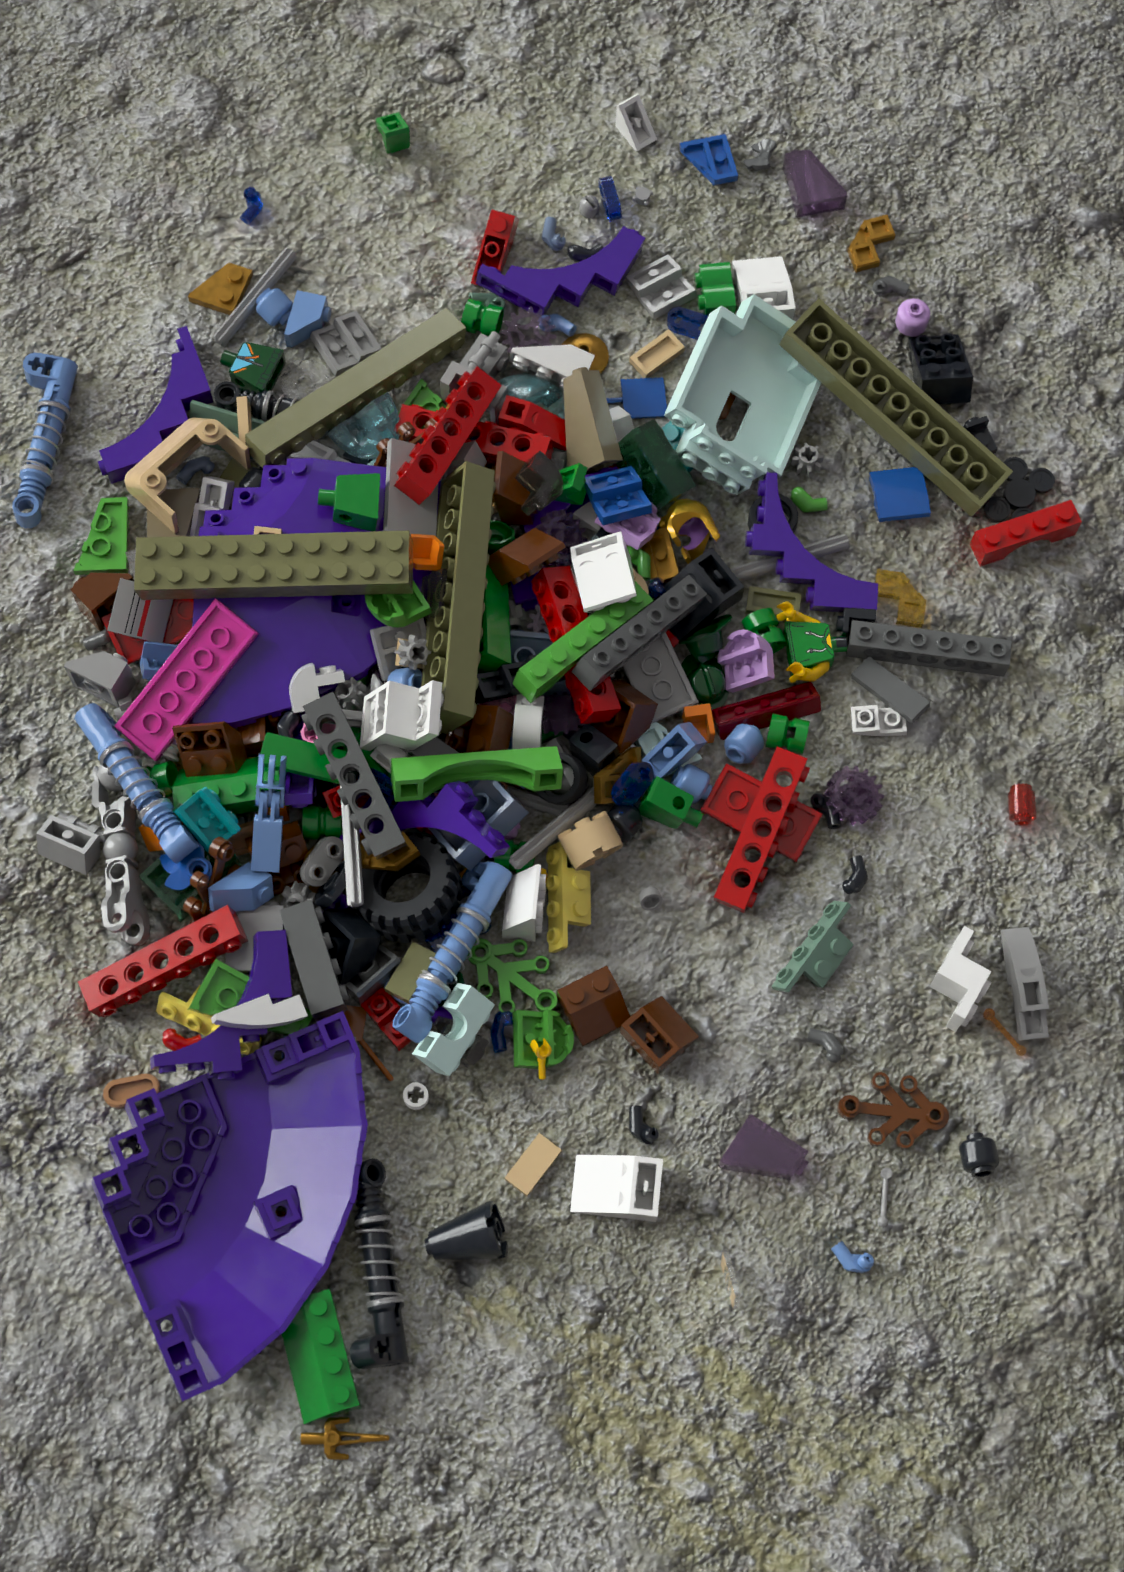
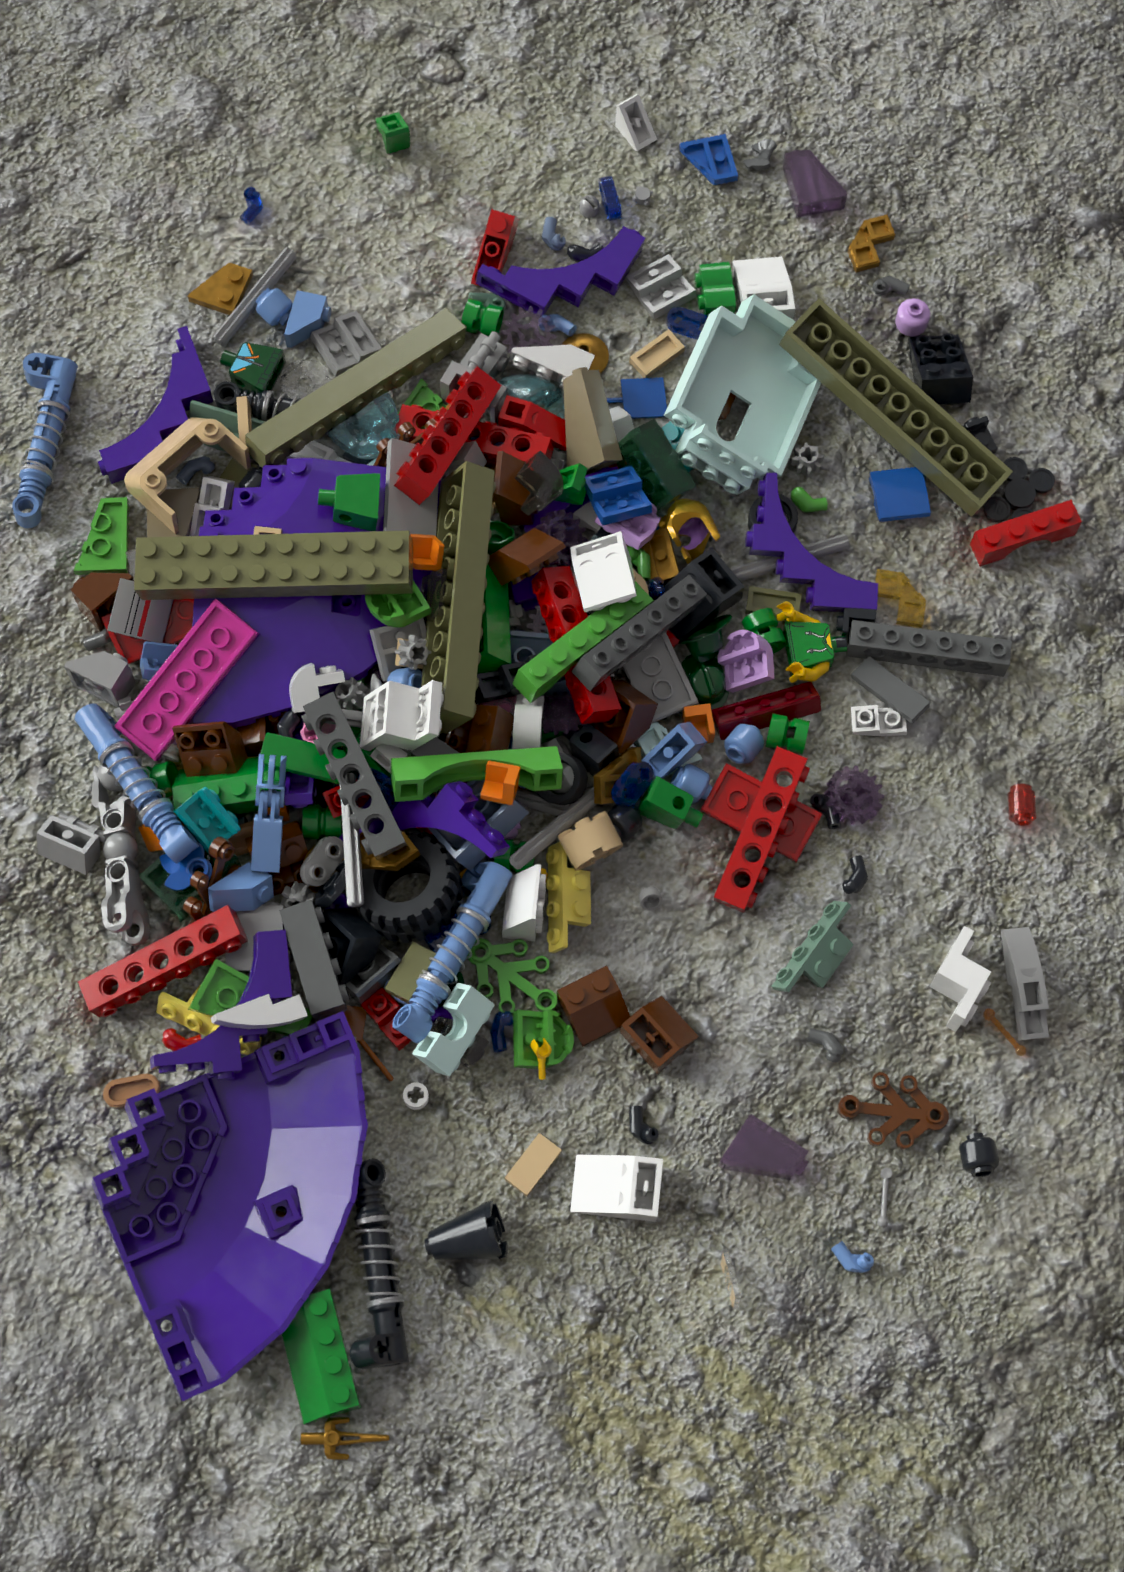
none -> orange panel [480,761,520,805]

